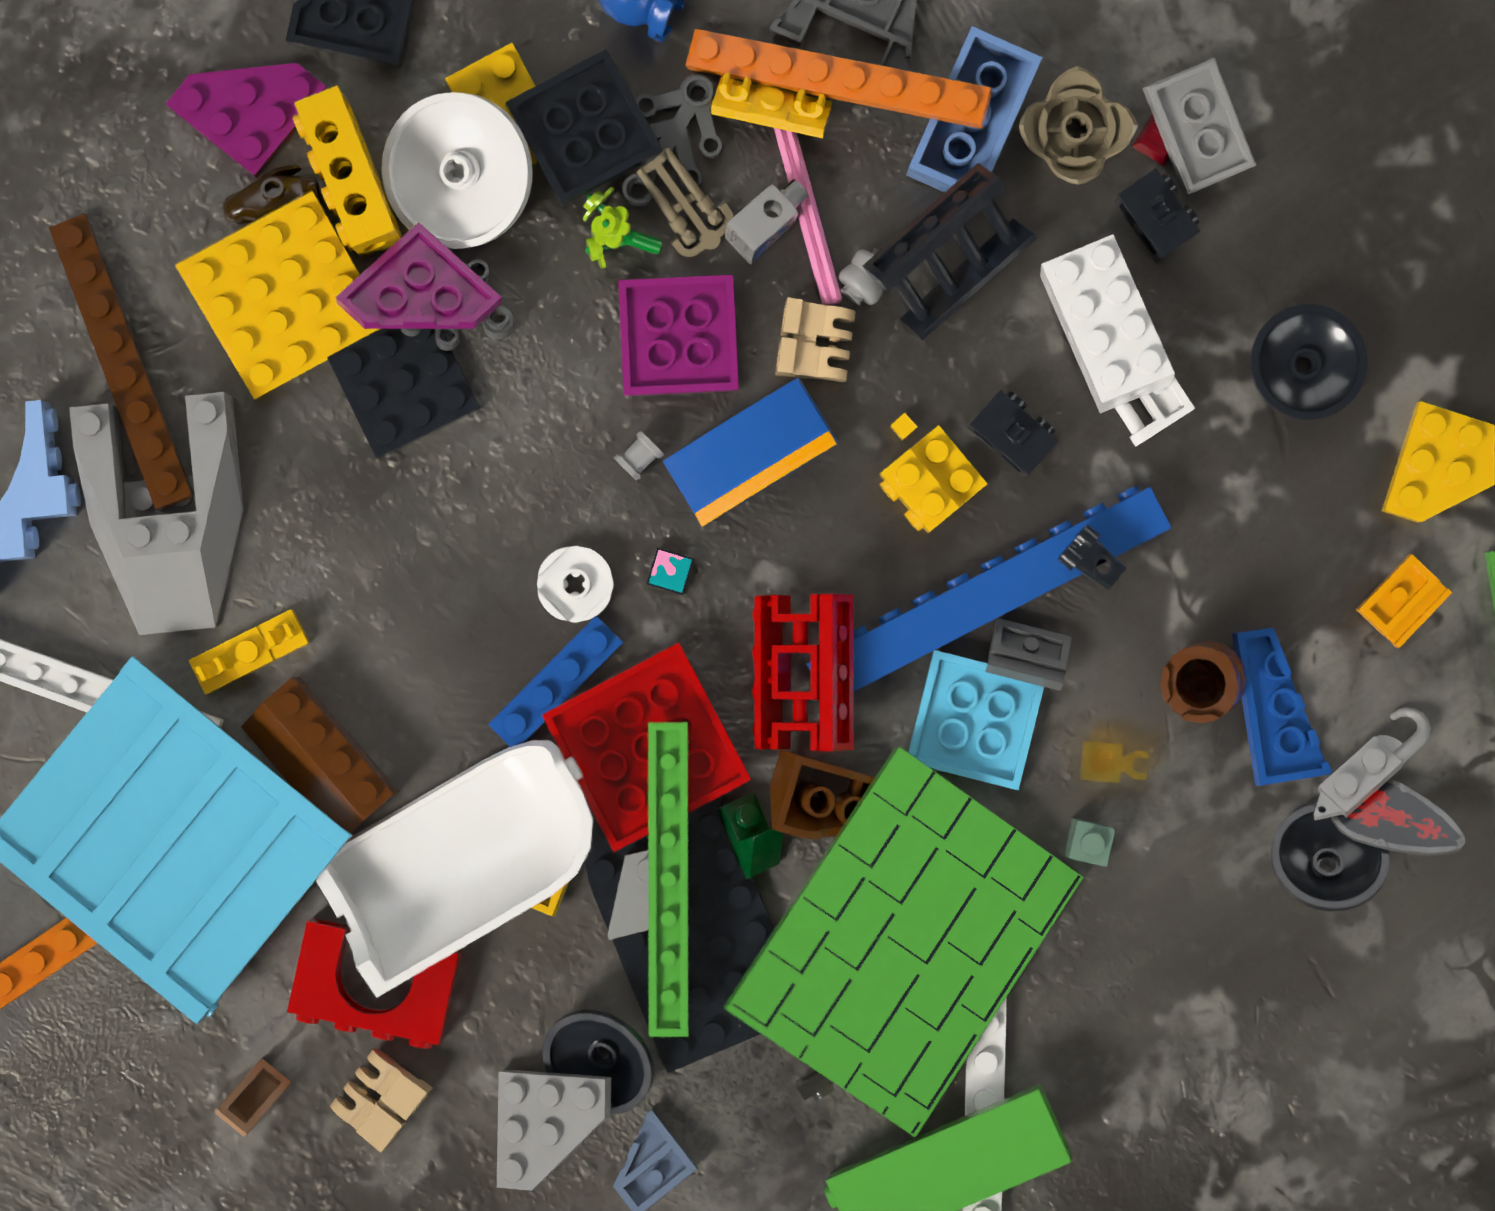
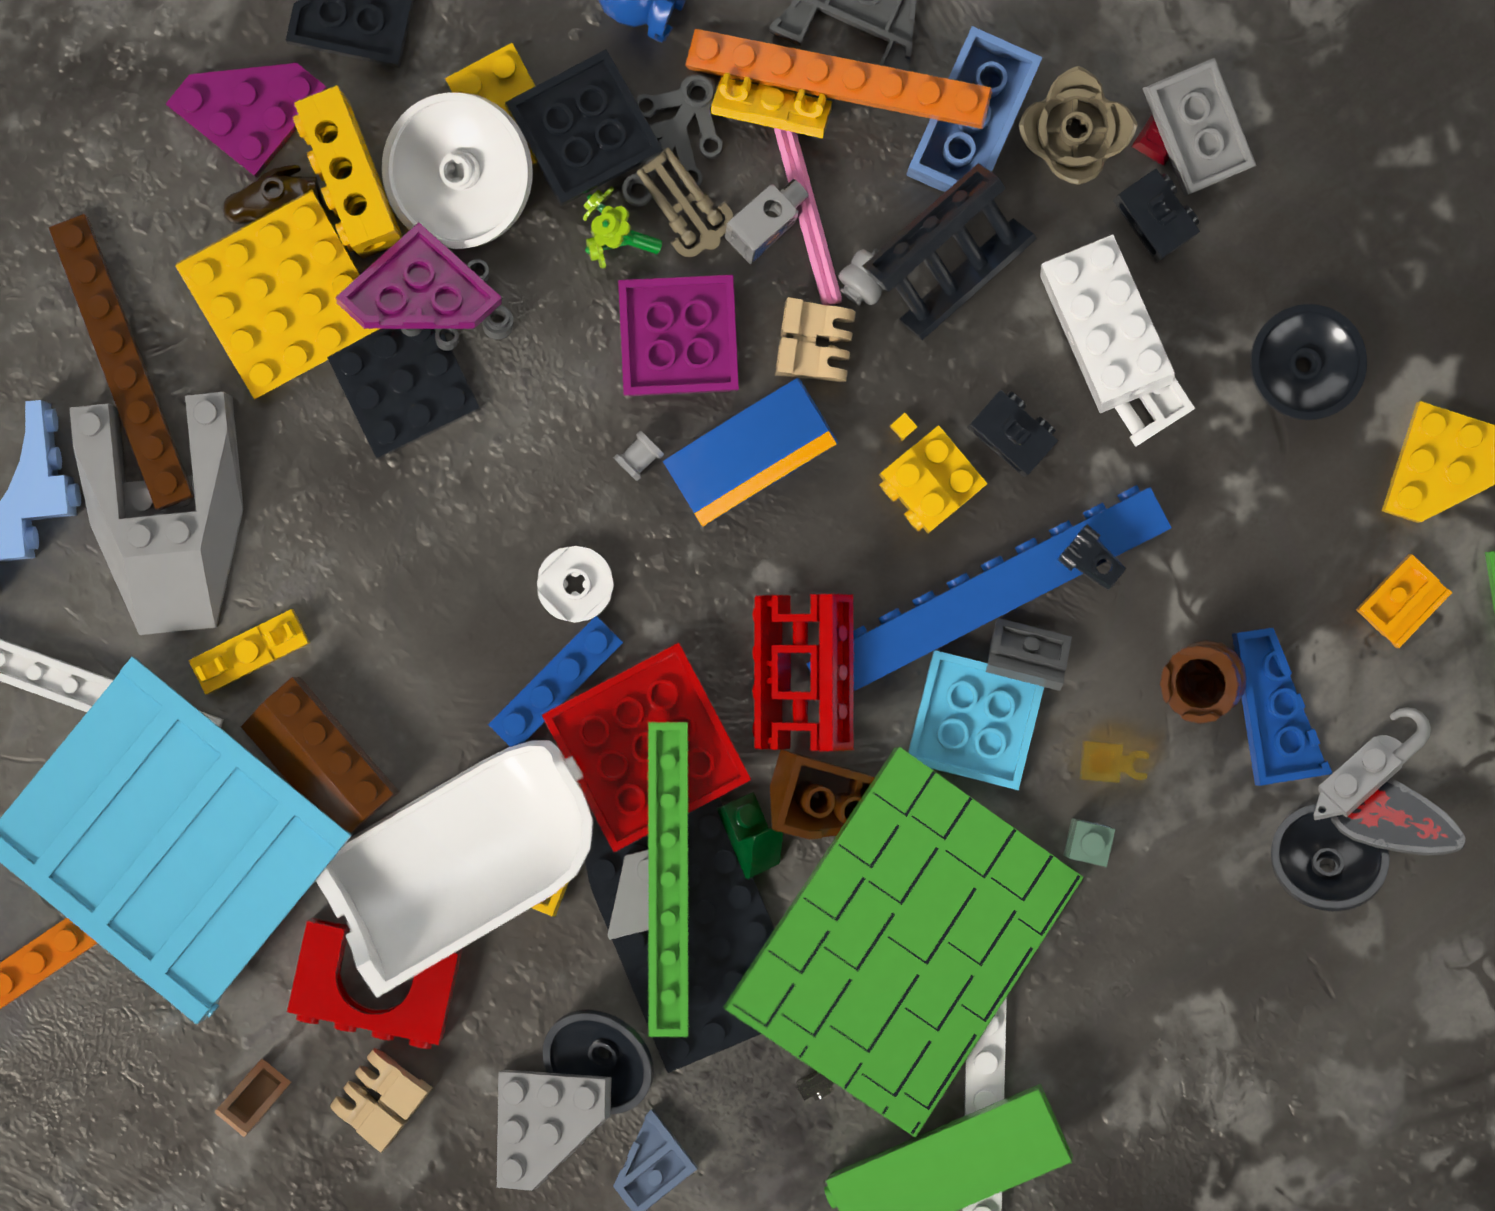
tile [647,548,694,595] -> none

